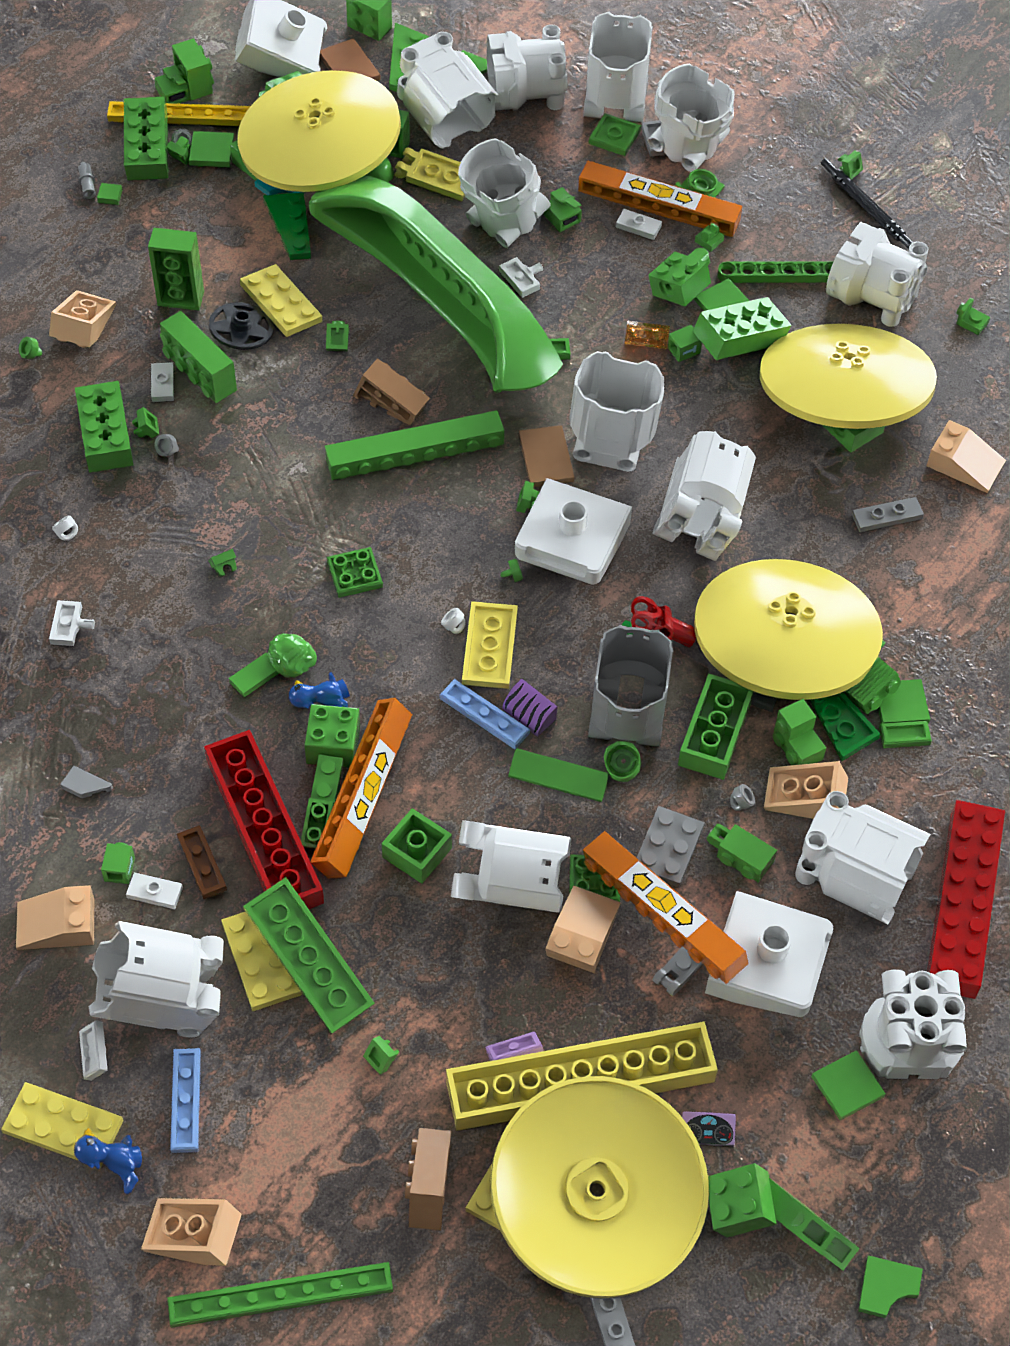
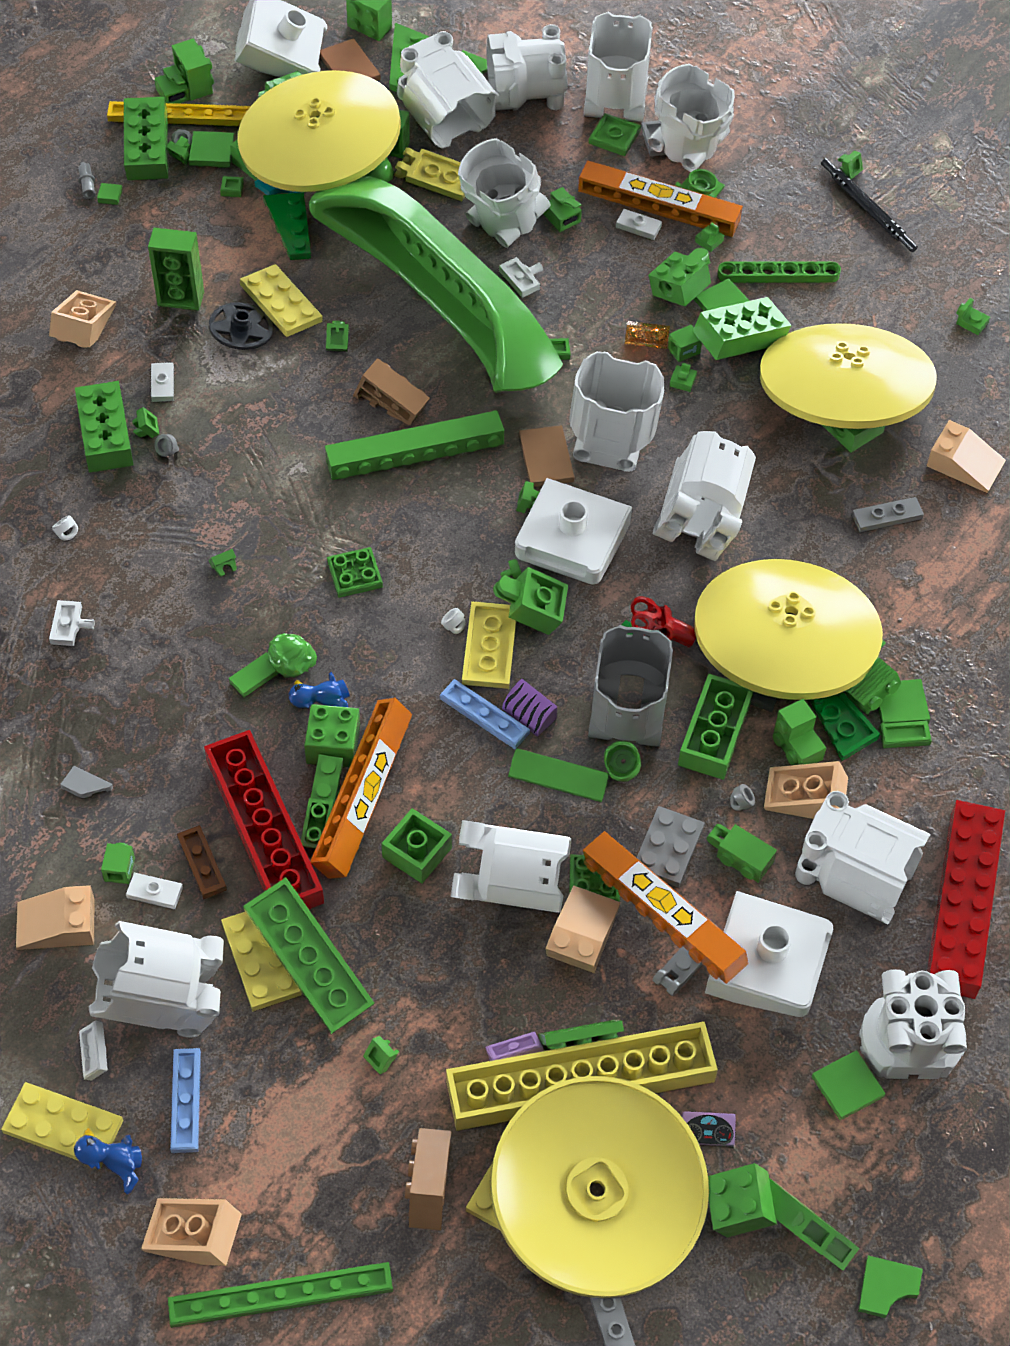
bright green tile [19,337,42,359] -> none
bright green brick [160,311,237,403] -> none
white piece [826,222,929,327] -> none
none -> bright green tile [220,176,244,197]
none -> bright green brick [493,567,568,635]
none -> bright green plate [538,1020,624,1049]
none -> bright green tile [670,363,697,392]

